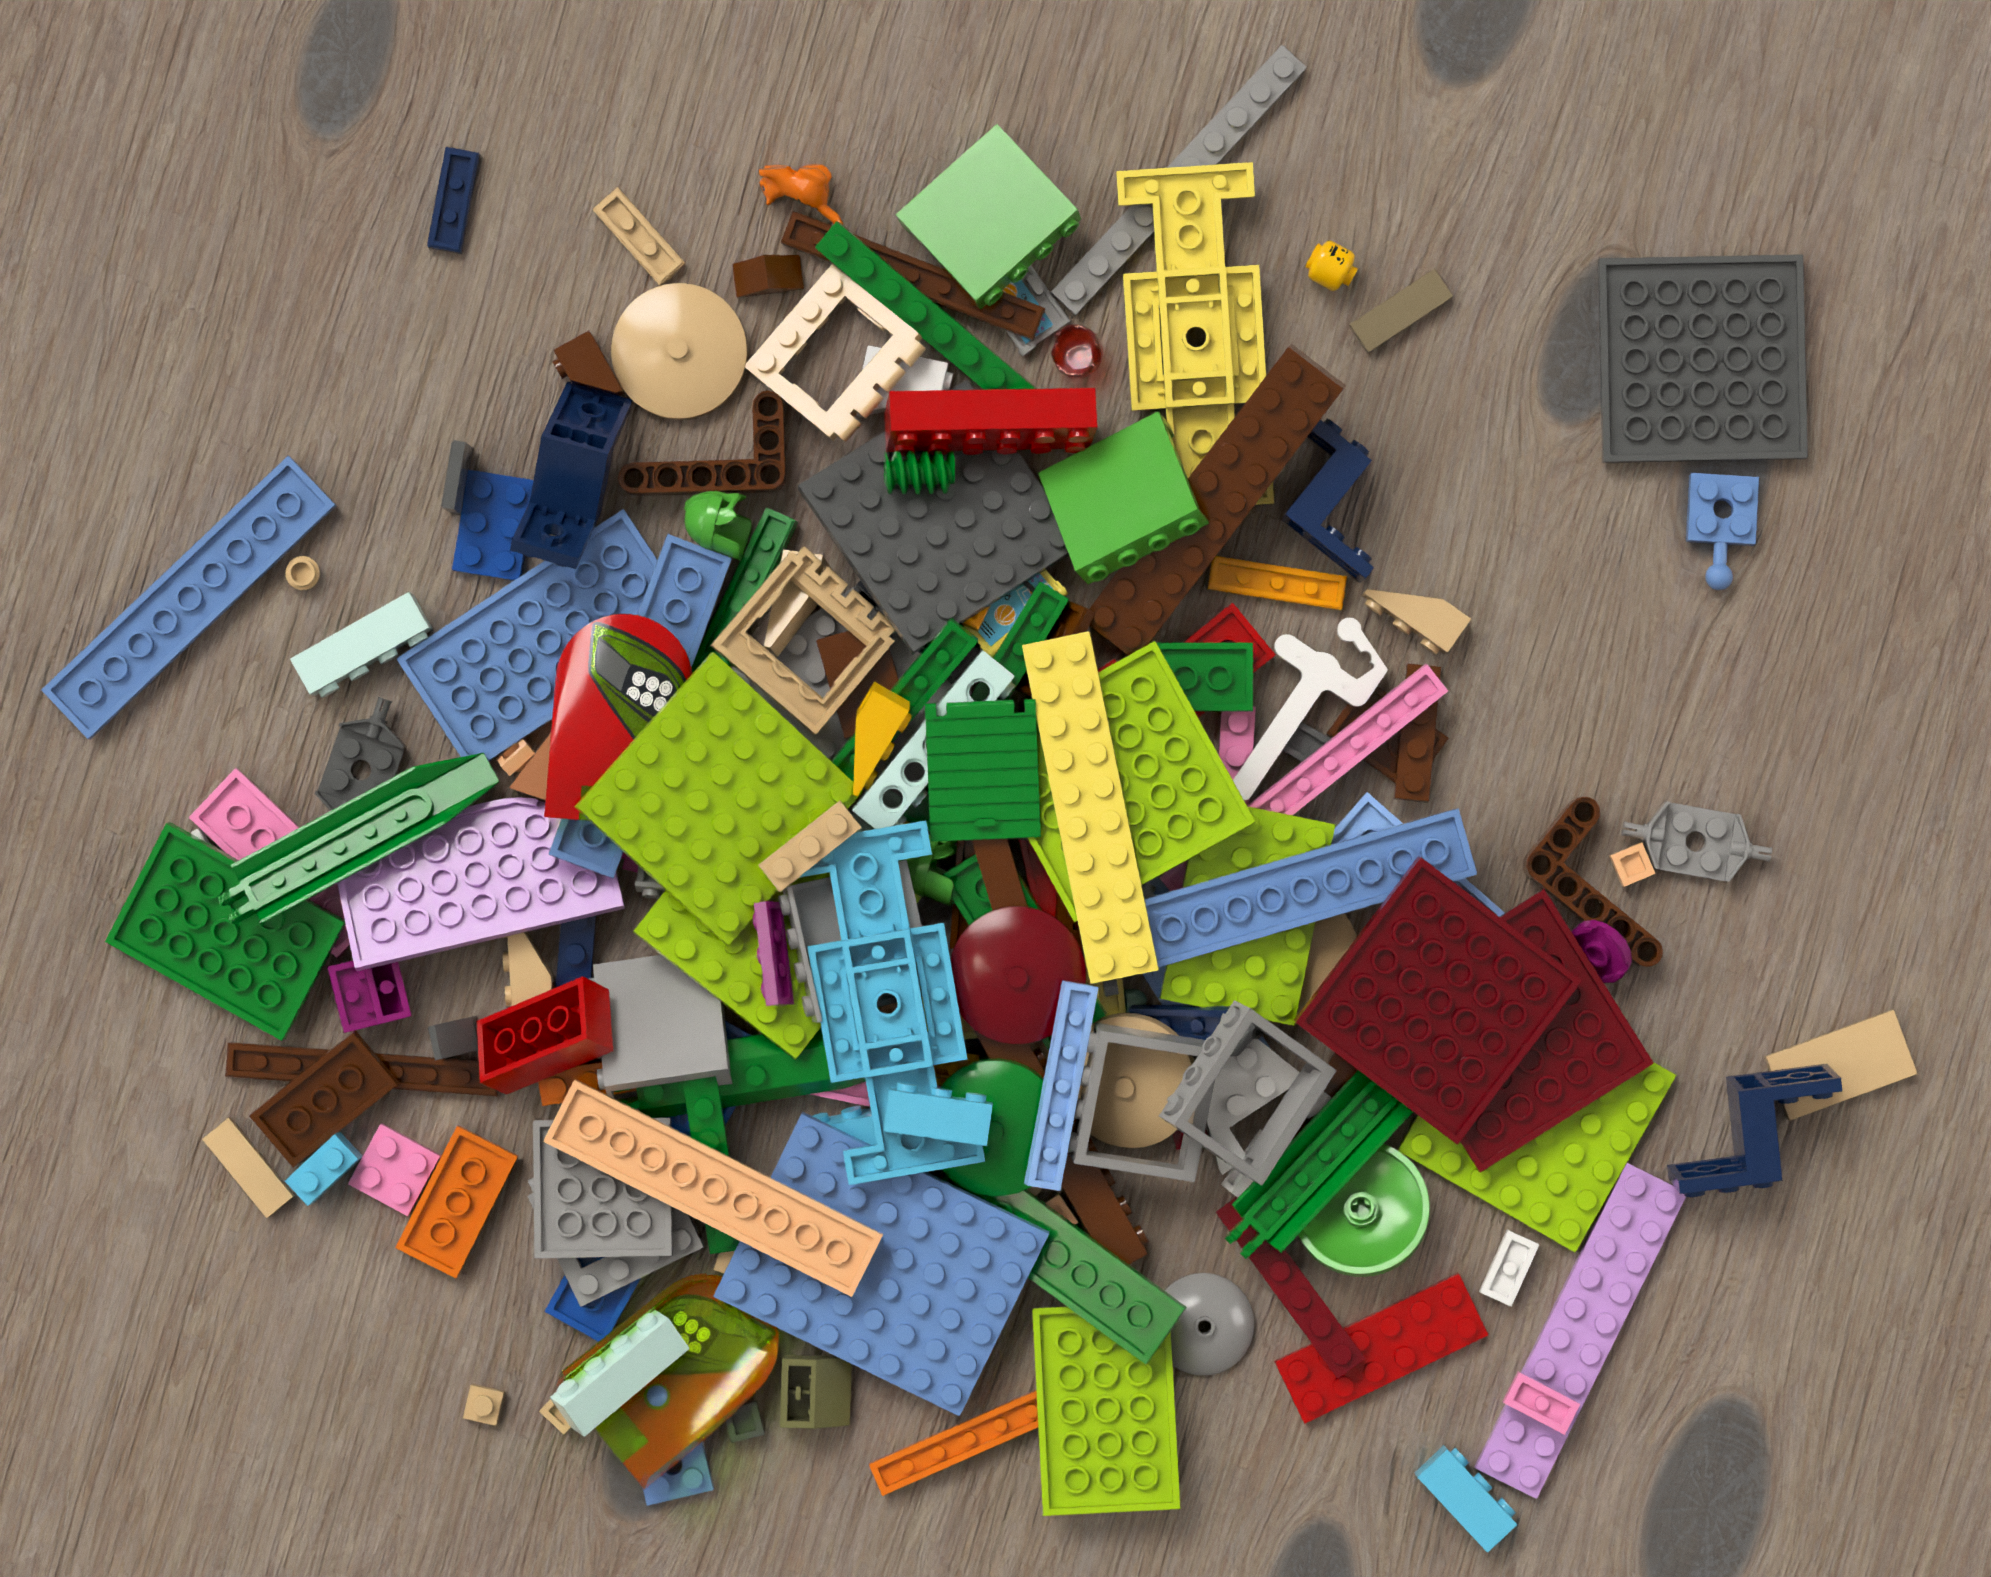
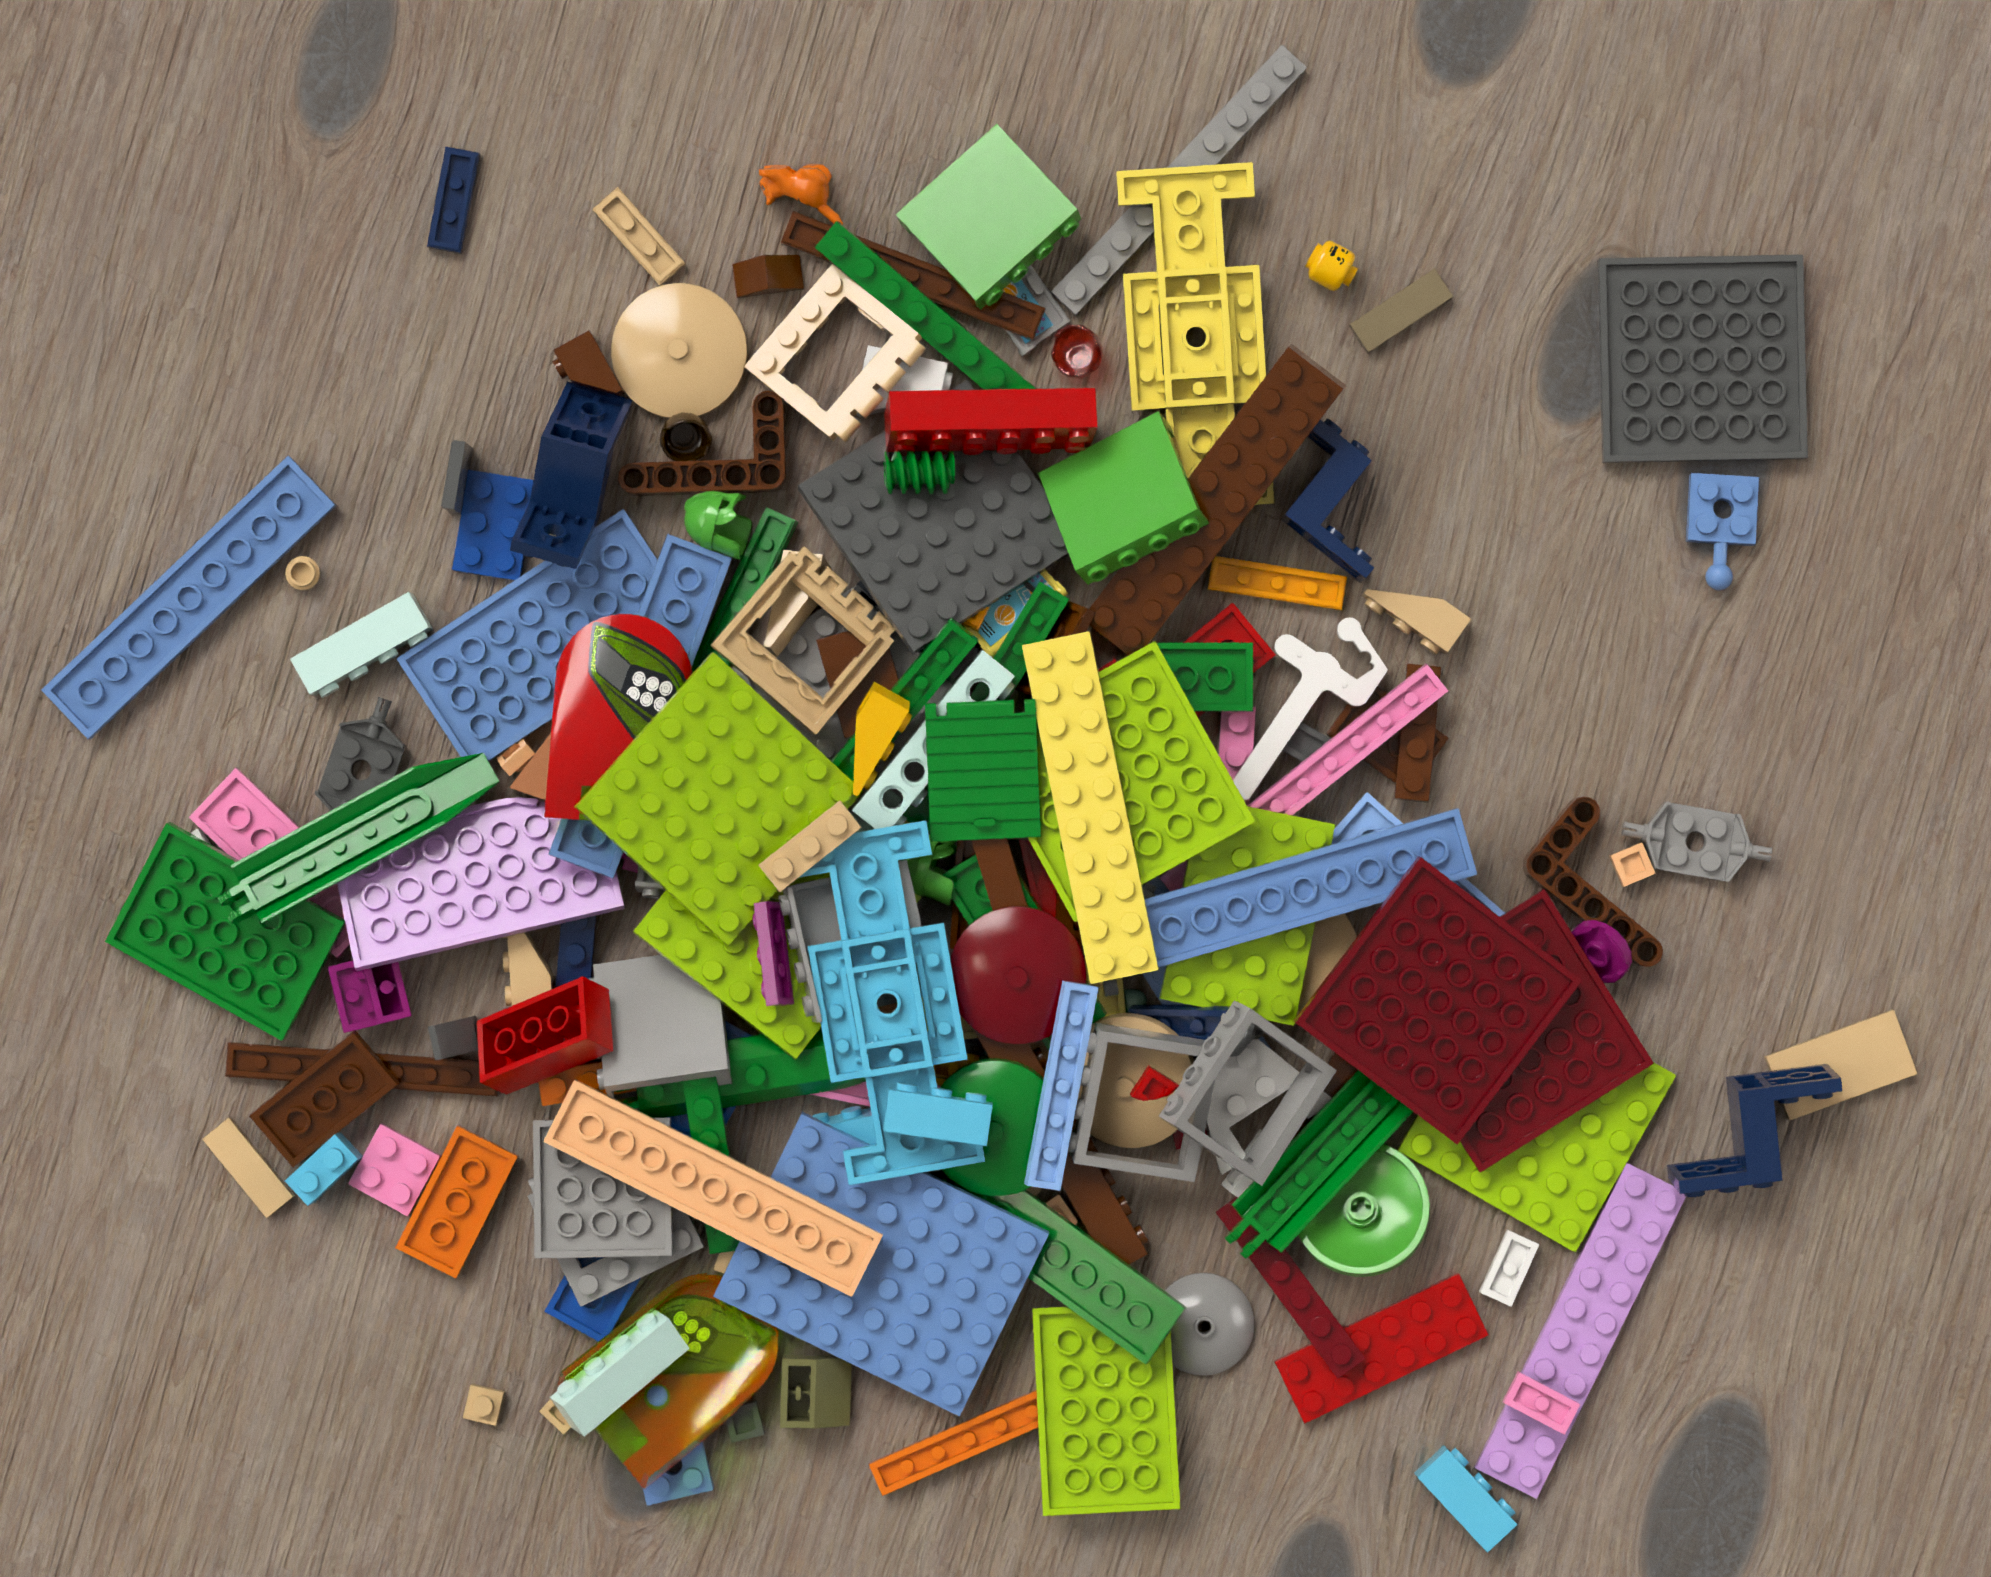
none -> dark brown hair [660,412,712,461]
none -> red tile [1130,1065,1179,1101]

